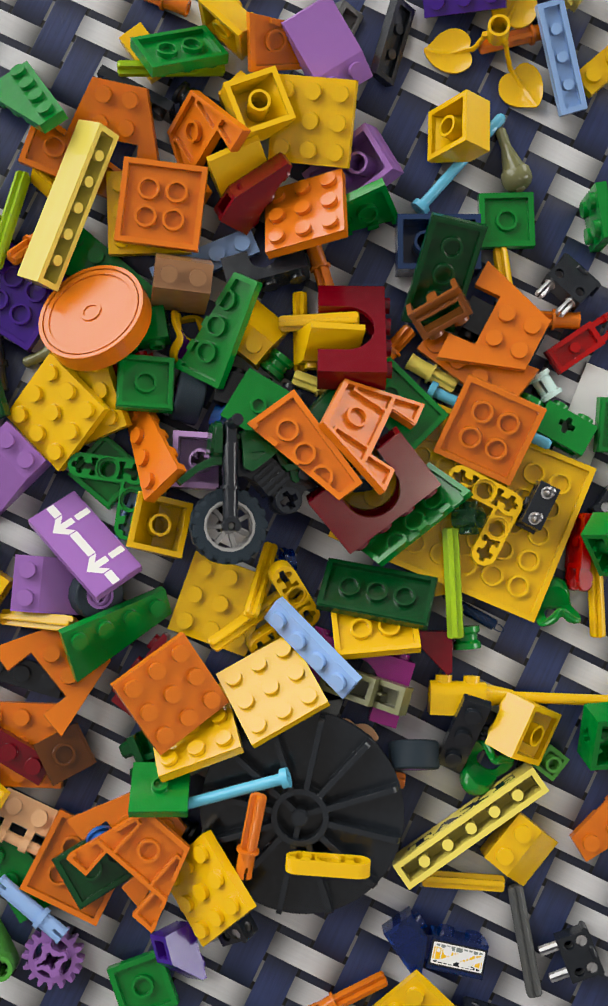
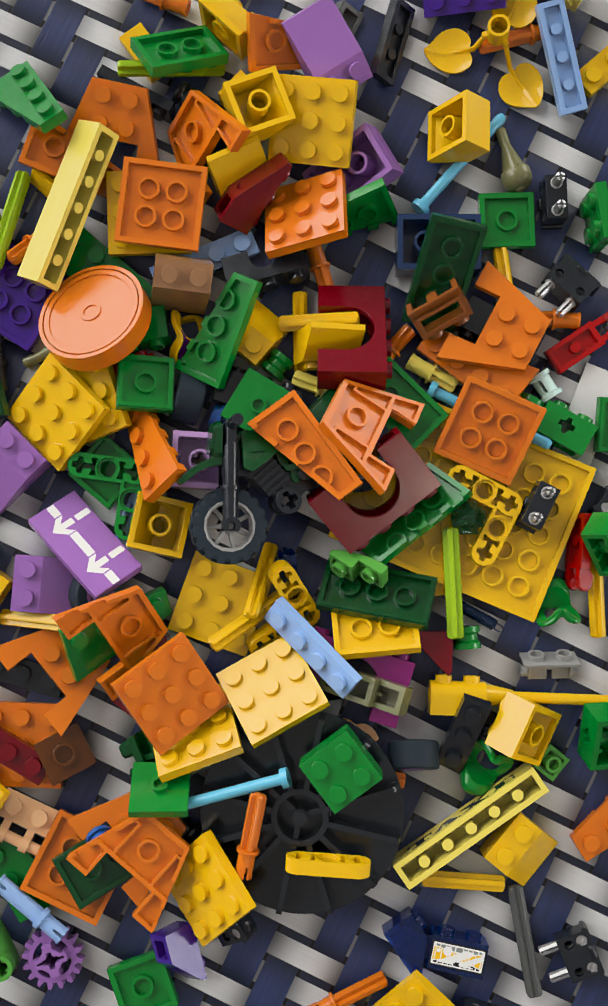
none -> orange wing [52,585,168,701]
none -> green brick [299,724,383,814]
none -> bright green slope [329,550,388,588]
none -> light grey hinge [519,649,581,680]
none -> black piece [538,172,568,230]

